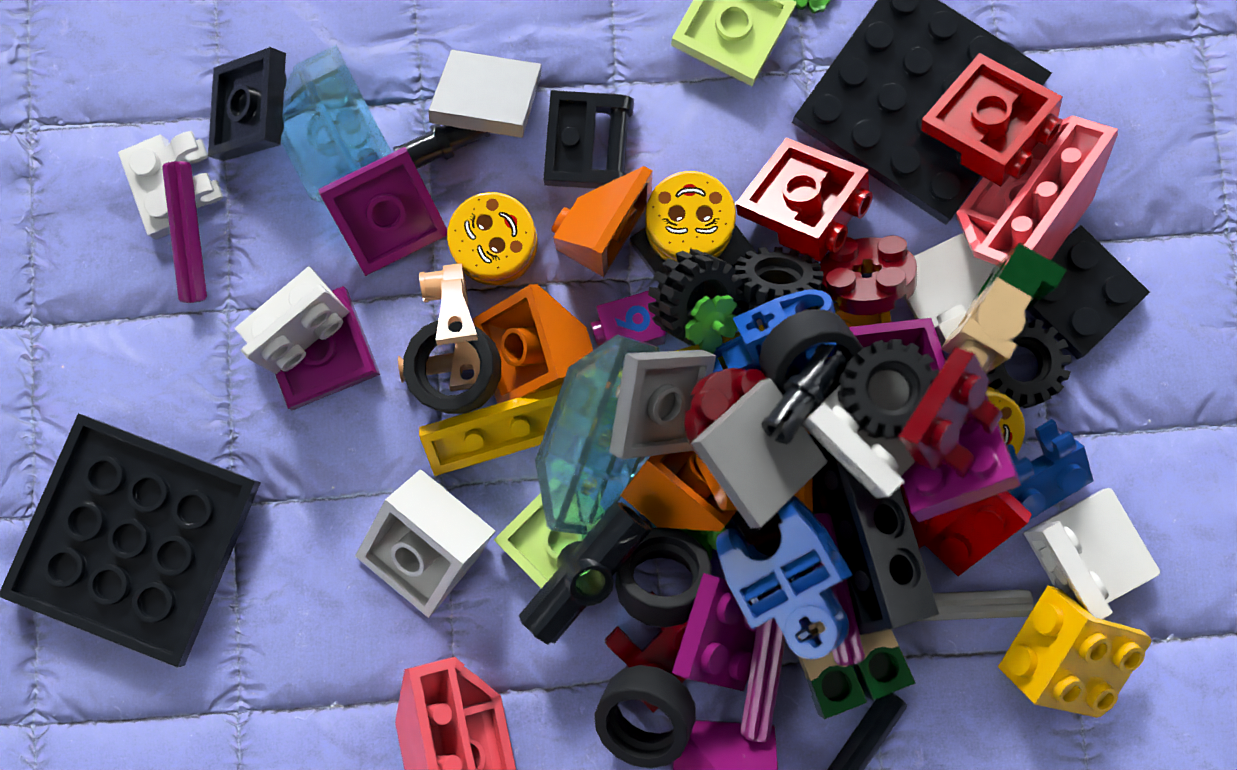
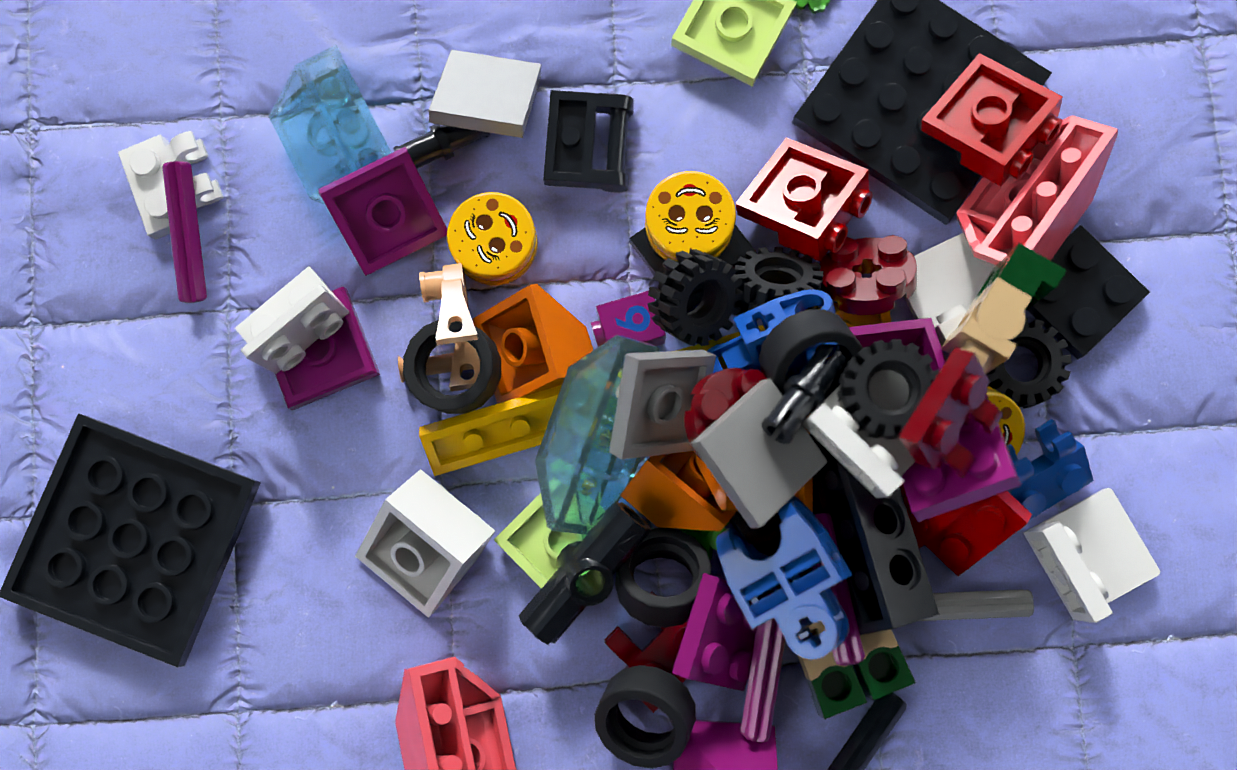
black plate [208,47,287,161] -> none
orange slope [551,166,653,277] -> none
bright green plant [685,296,738,354] -> none
yellow bracket [998,585,1151,718] -> none

